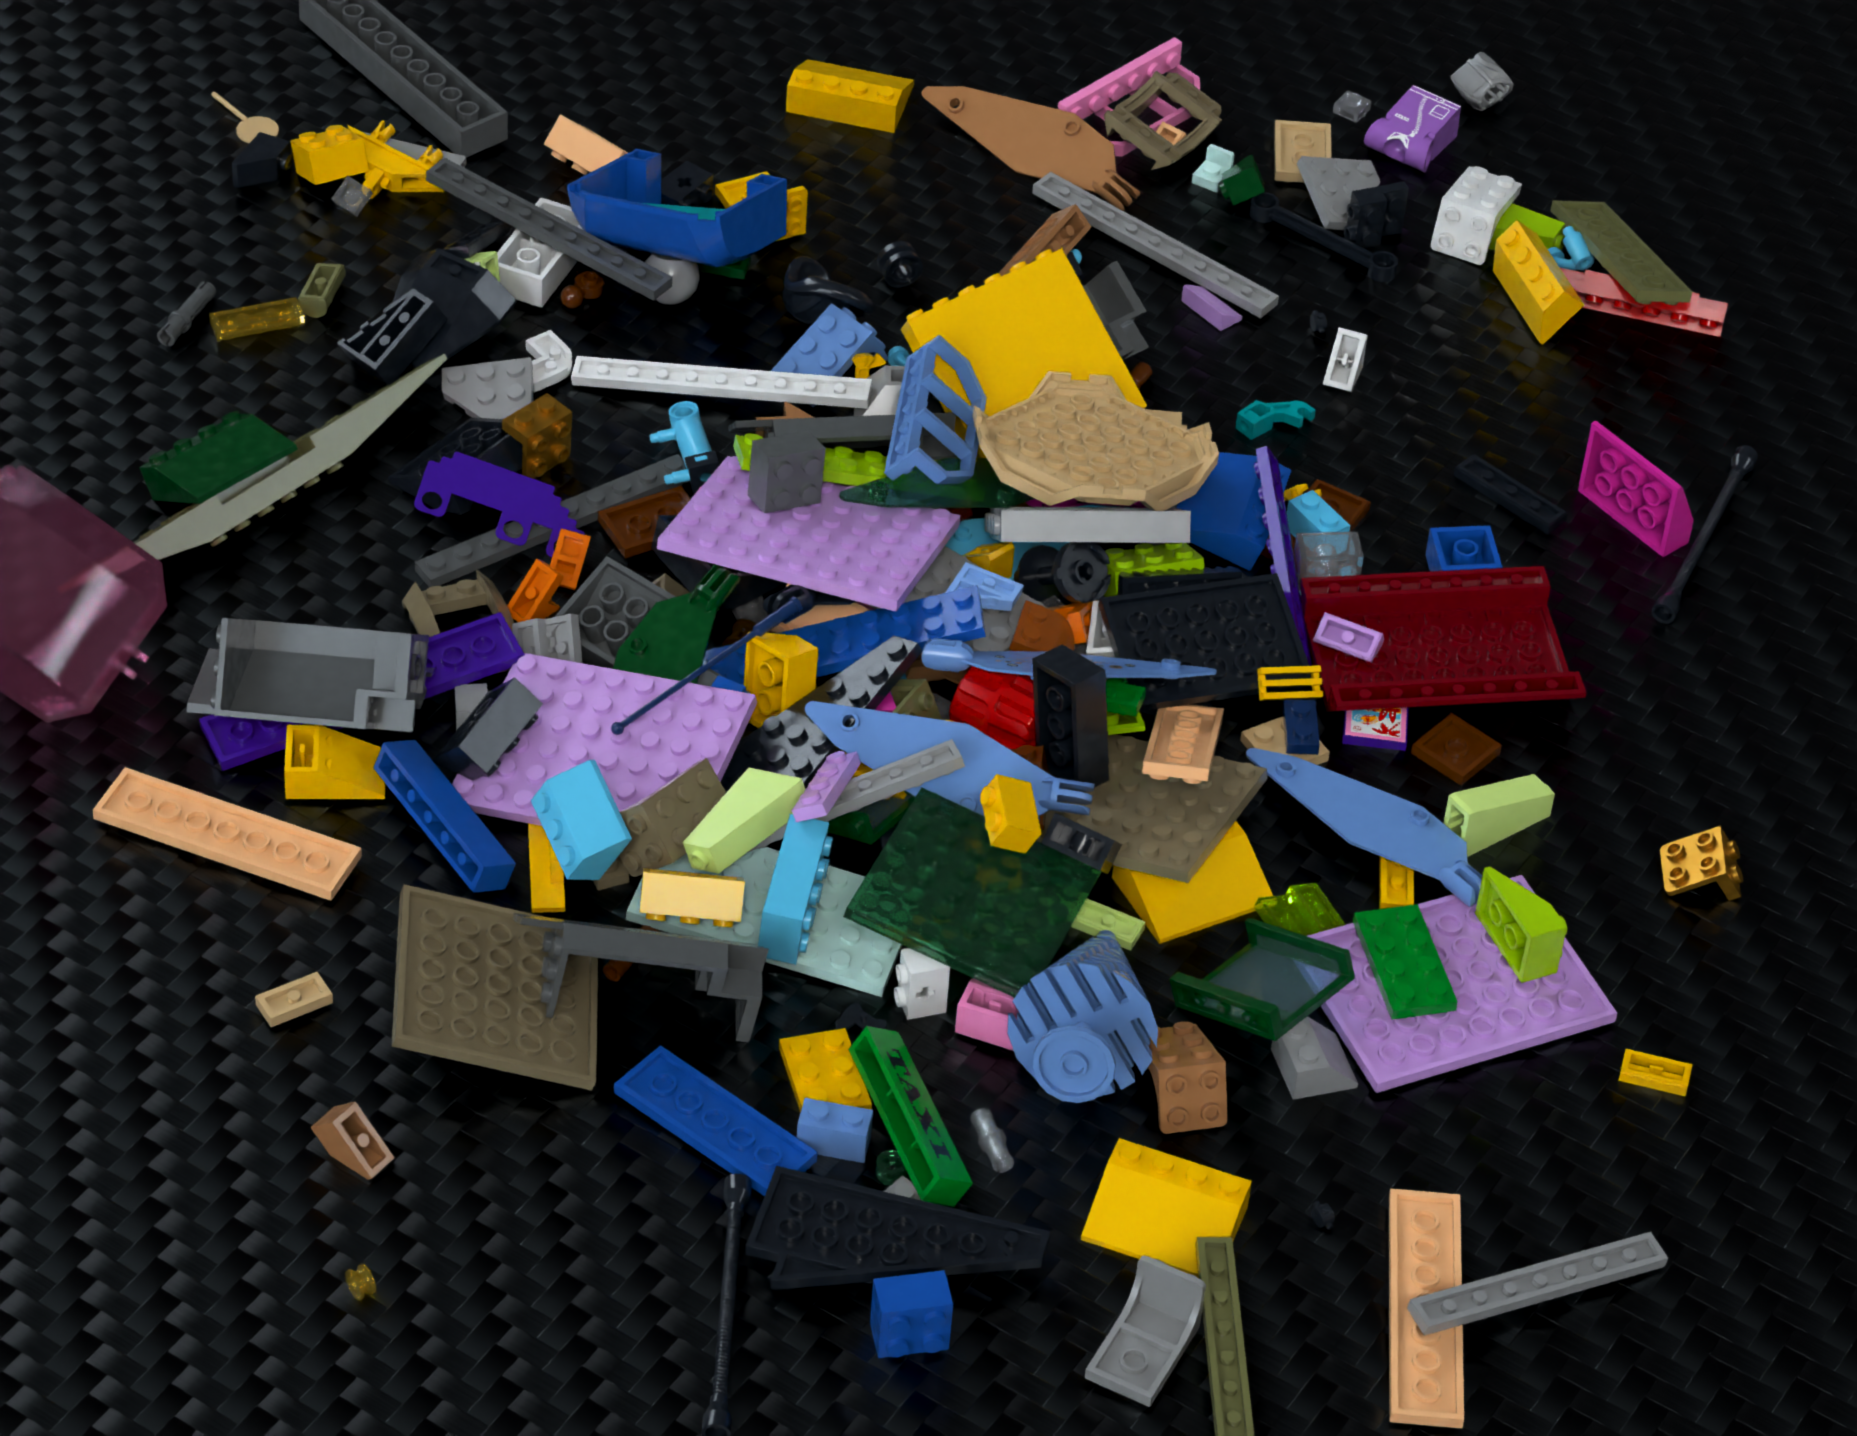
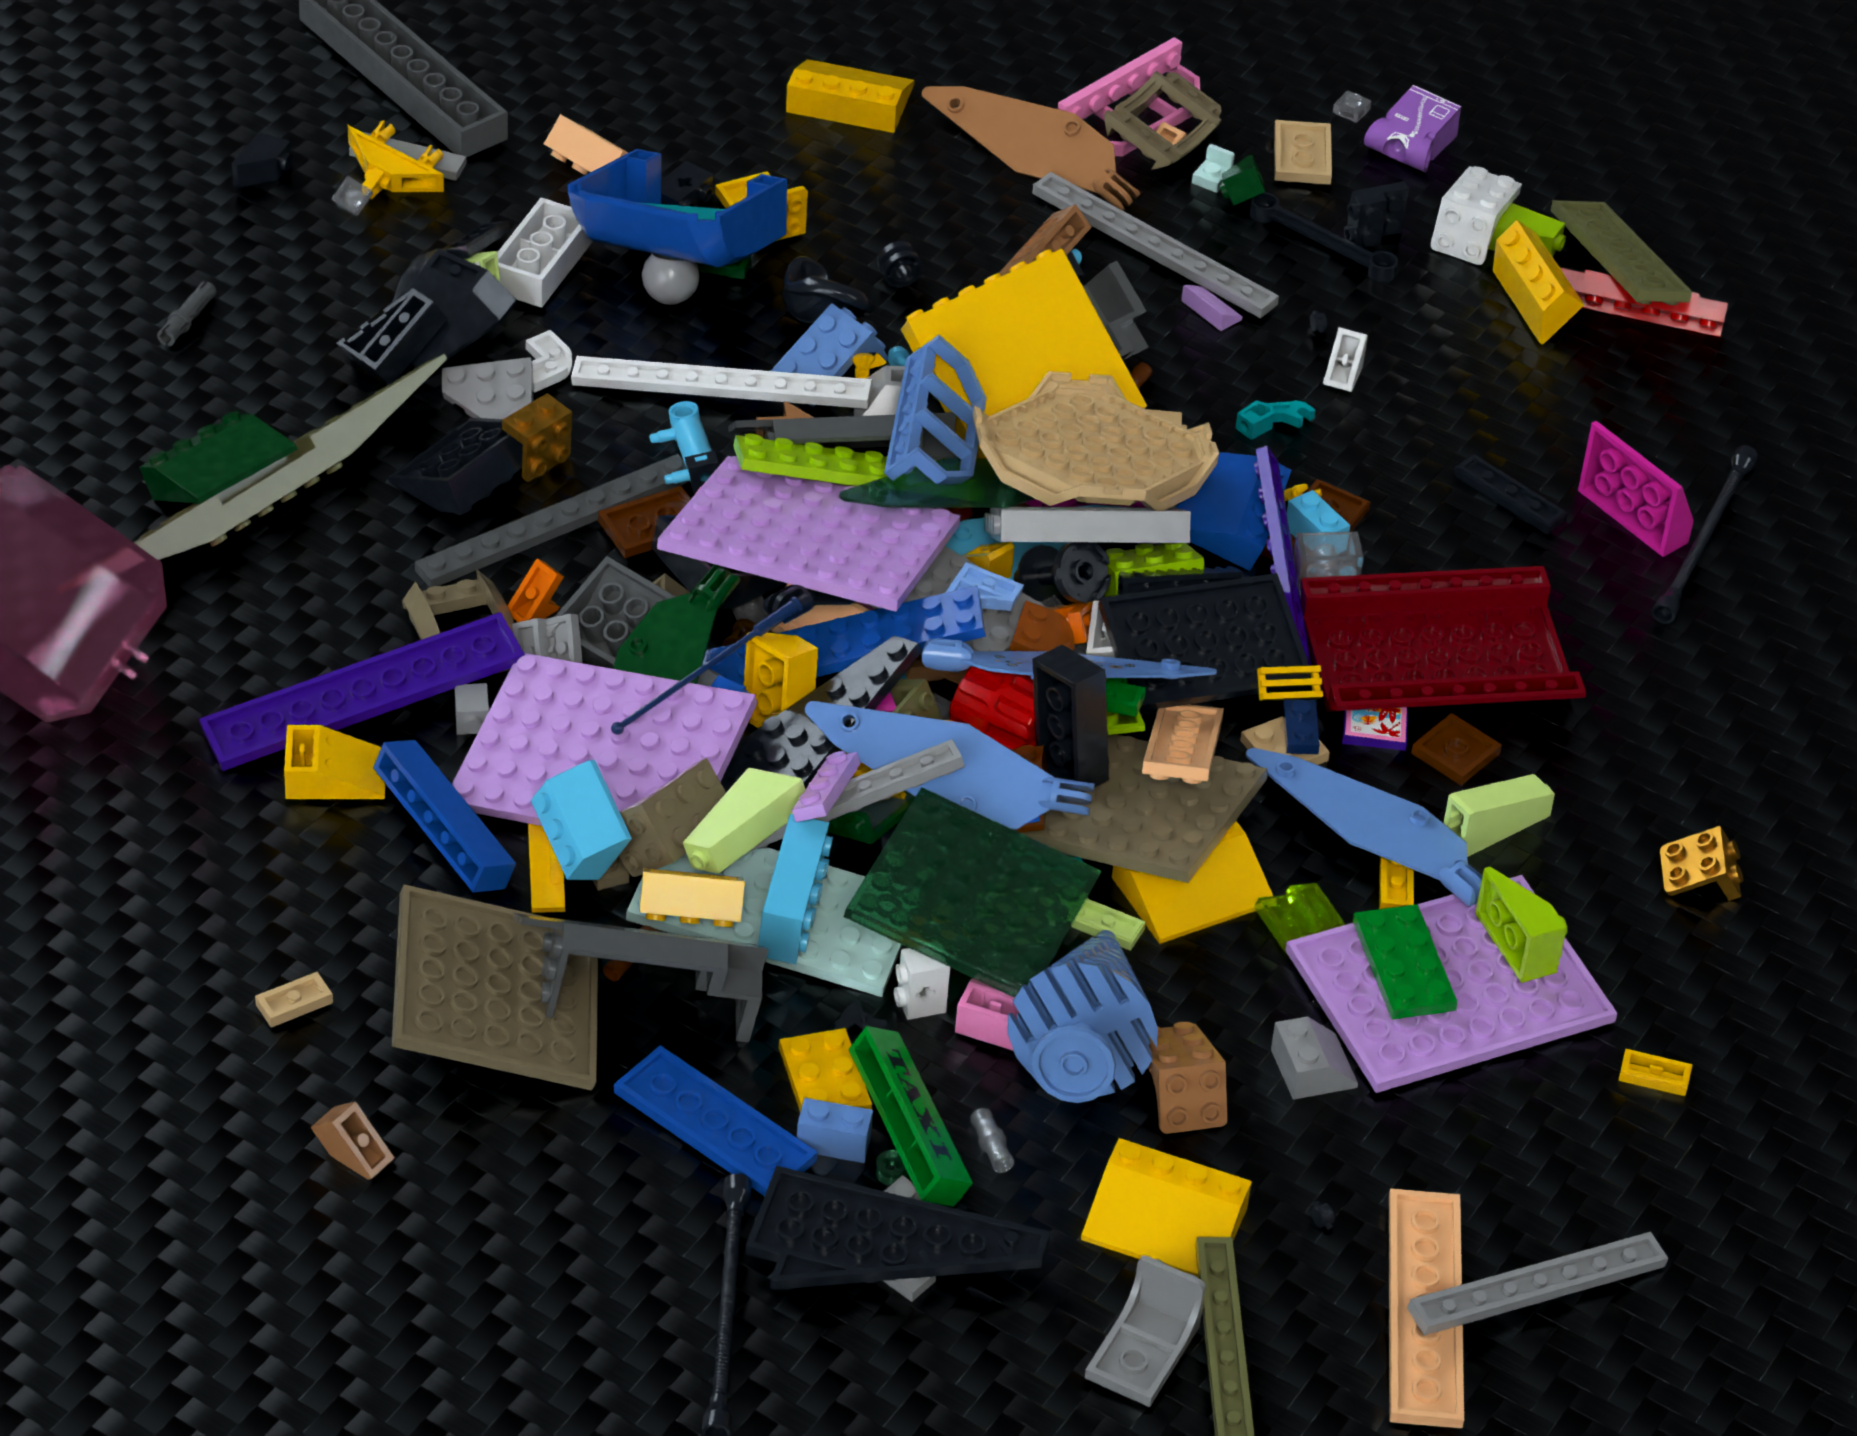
light nougat plate [93,767,362,901] -> none
dark grey panel [187,618,435,732] -> none
clear yellow plate [209,297,304,341] -> none
tan piece [211,92,279,143] -> none
yellow brick [290,125,369,185] -> none
olive brick [298,263,346,318] -> none
clear yellow bush [345,1264,376,1300] -> none
dark purple piece [414,451,585,557] -> none
dark grey plate [426,158,672,301] -> none
black slope [432,677,543,780] -> none
orange slope [550,528,591,591] -> none
reddish brown plate [560,271,604,309] -> none
dark grey brick [748,431,826,513] -> none
blue brick [870,1270,953,1358] -> none
yellow brick [980,774,1042,854] -> none
black brick [1041,813,1122,874] -> none
panel [1169,918,1355,1041] -> none
light grey plate [1296,156,1381,230] -> none
lavender slope [1313,612,1385,663] -> none
blue brick [1425,525,1503,571] -> none
light grey piece [1450,52,1514,111] -> none
medium azure plant [1548,226,1595,271] -> none

